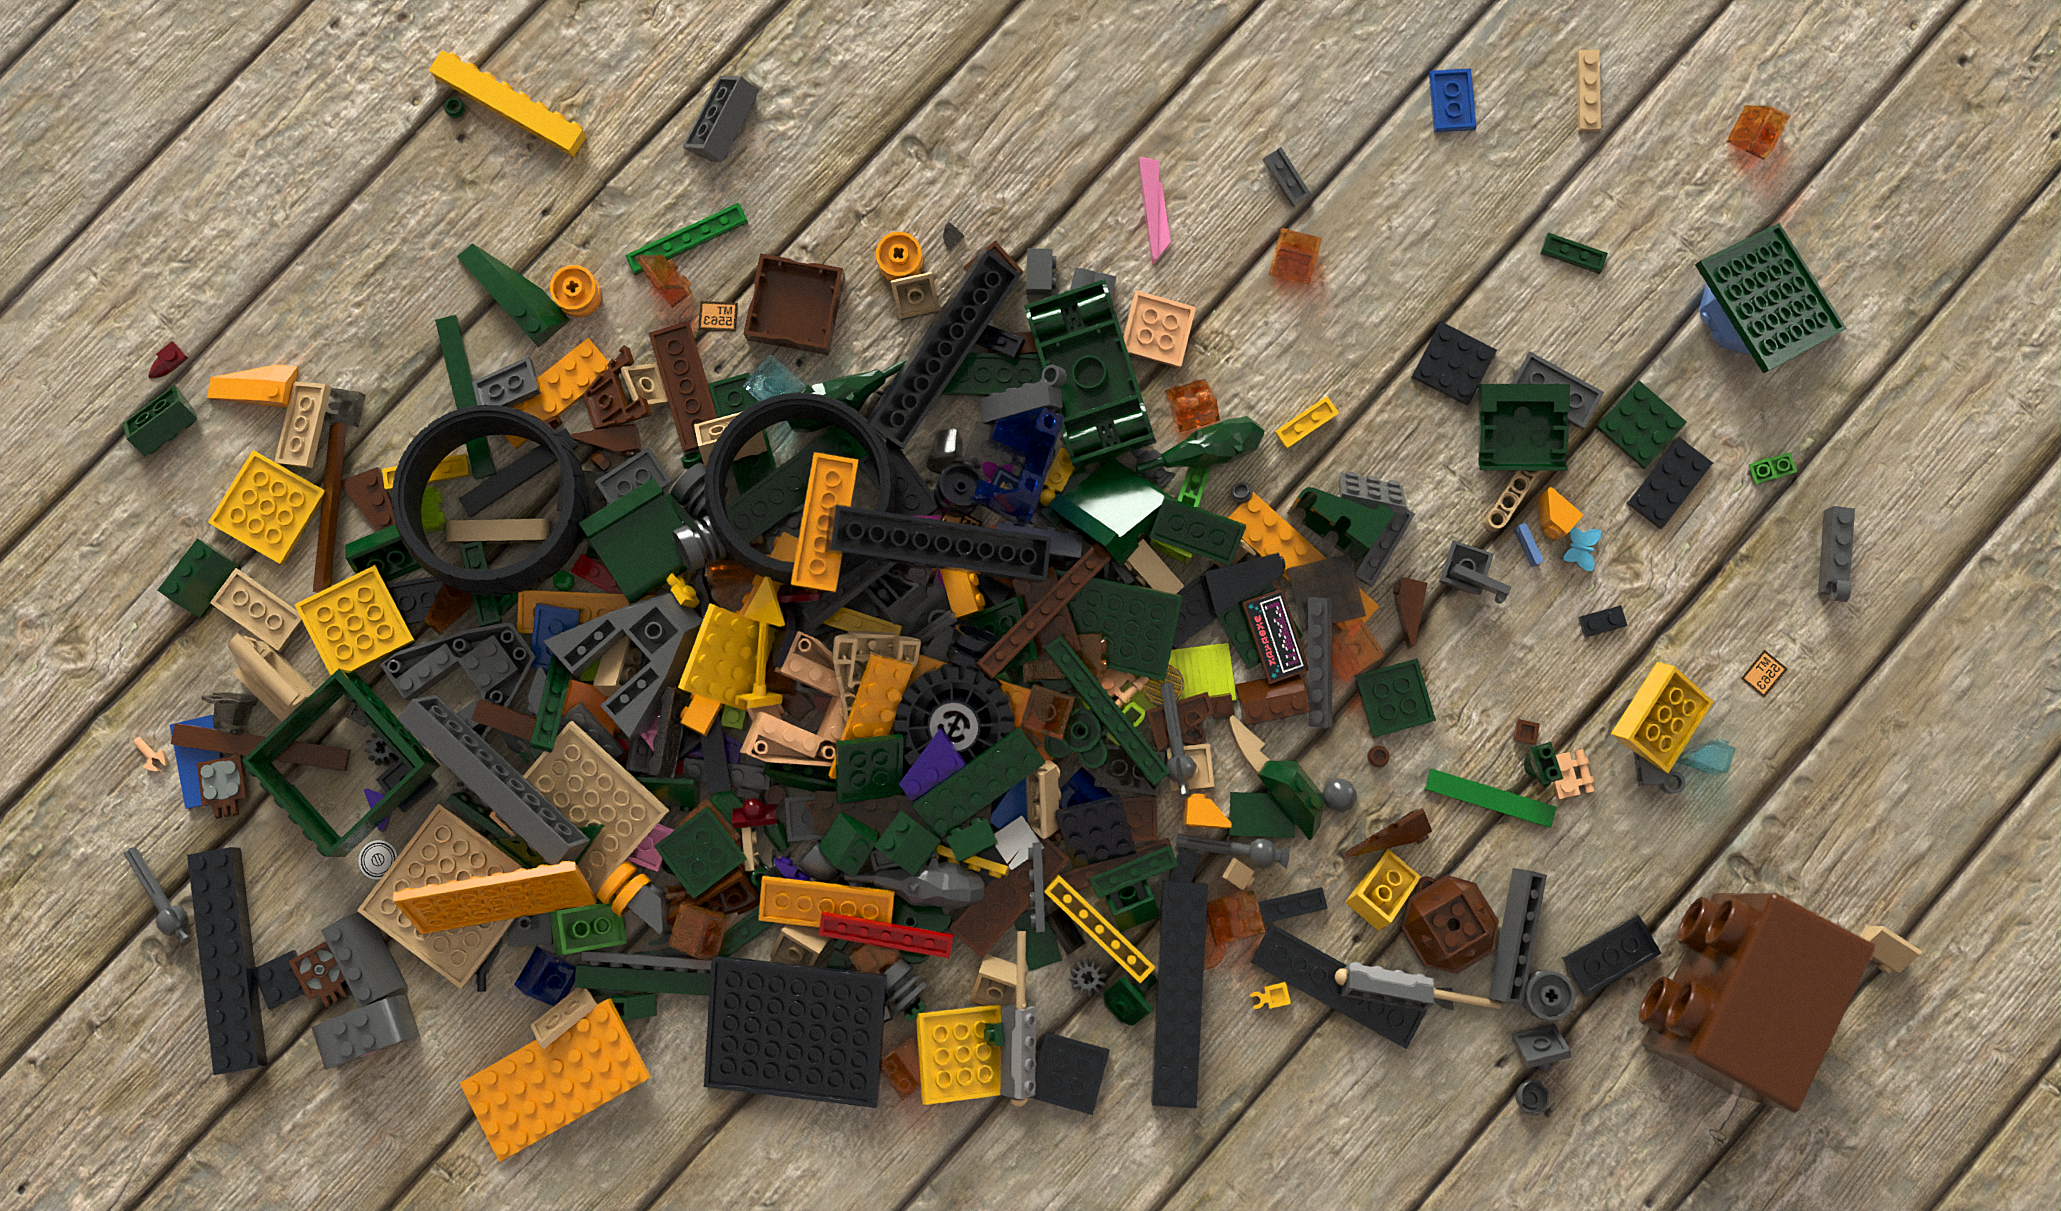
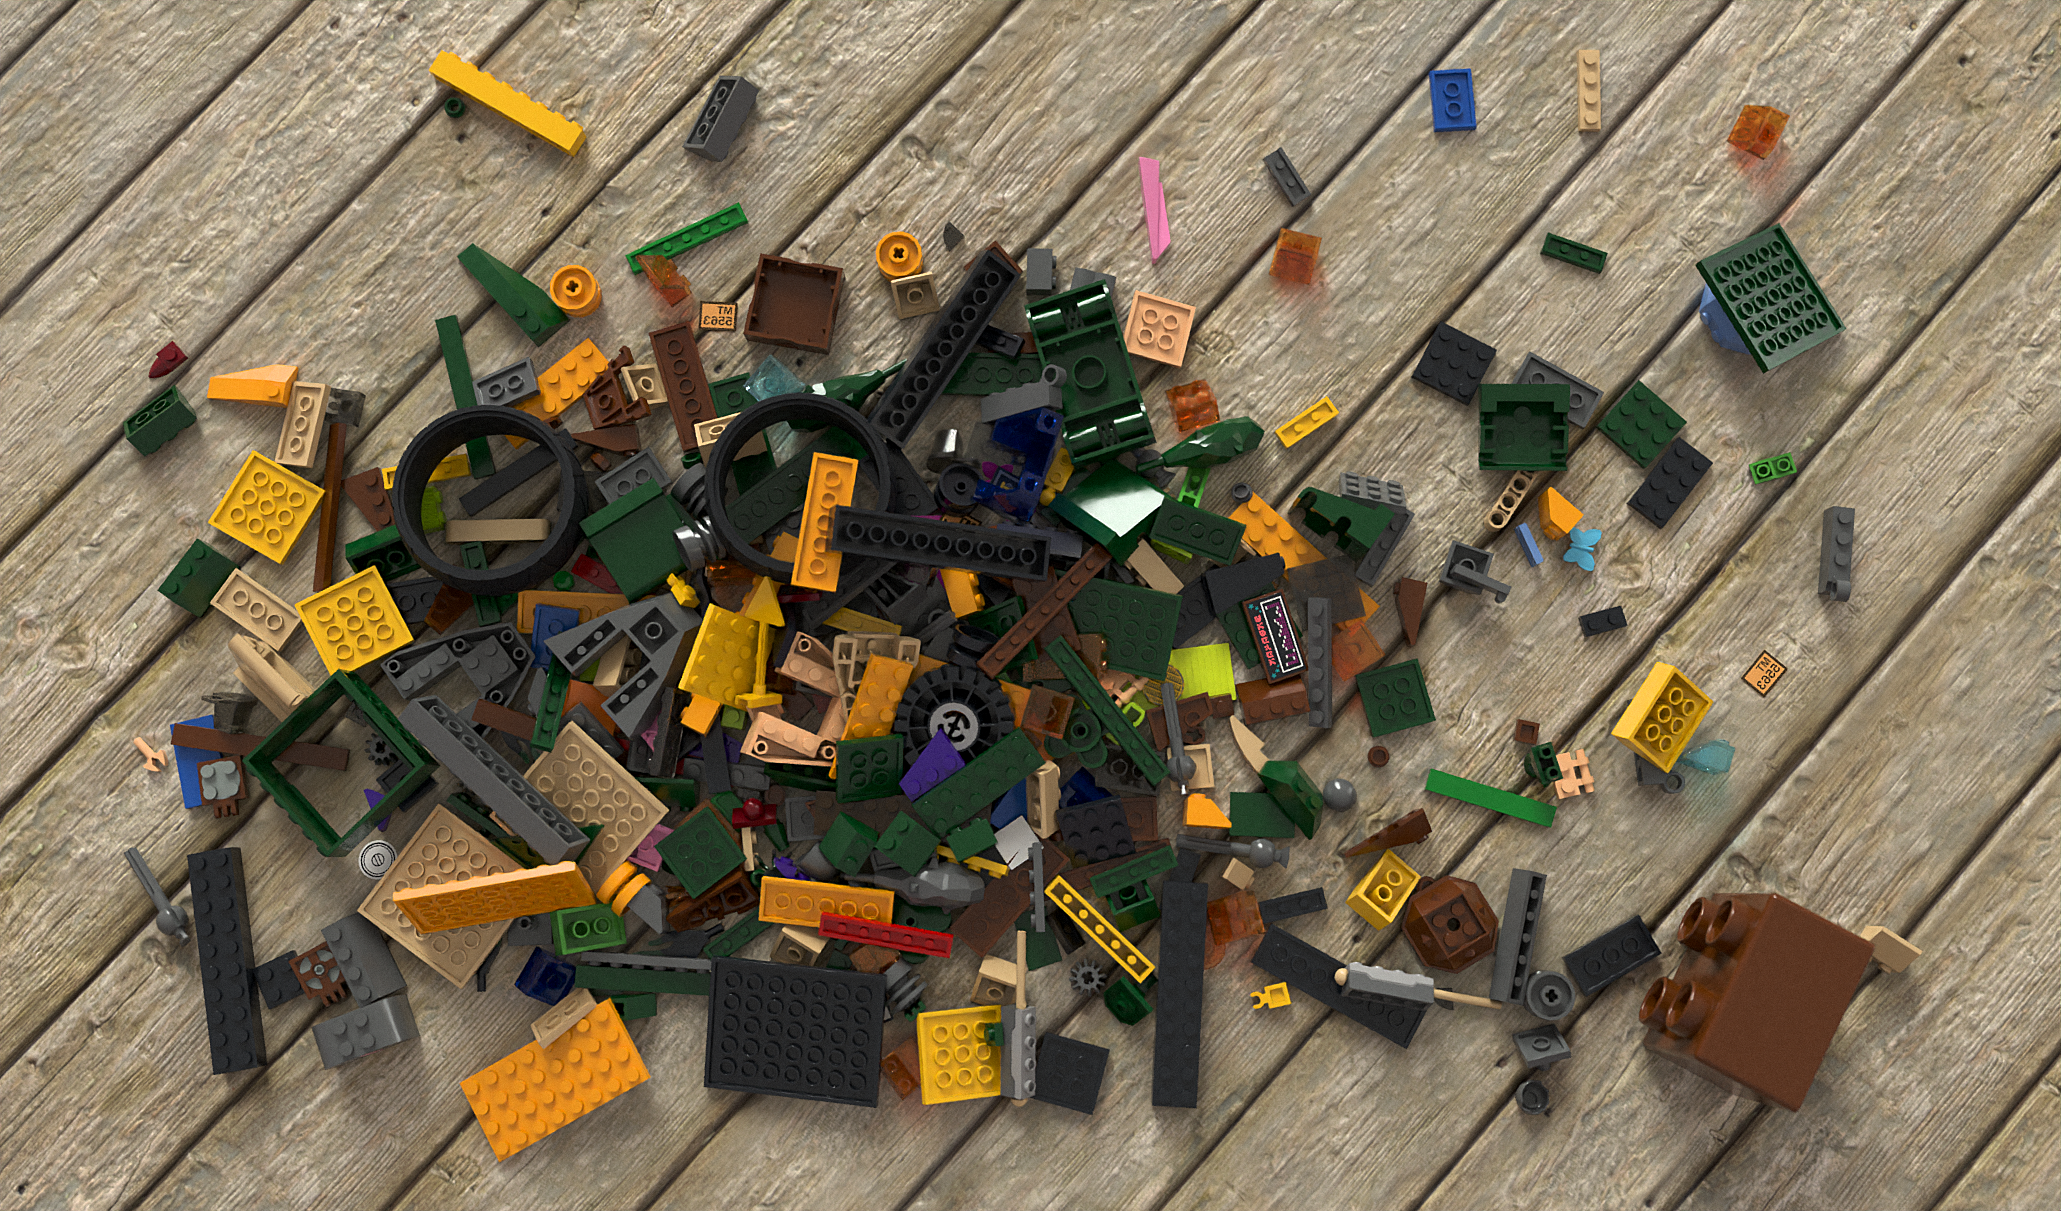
clear orange slope [668,903,729,961] -> none

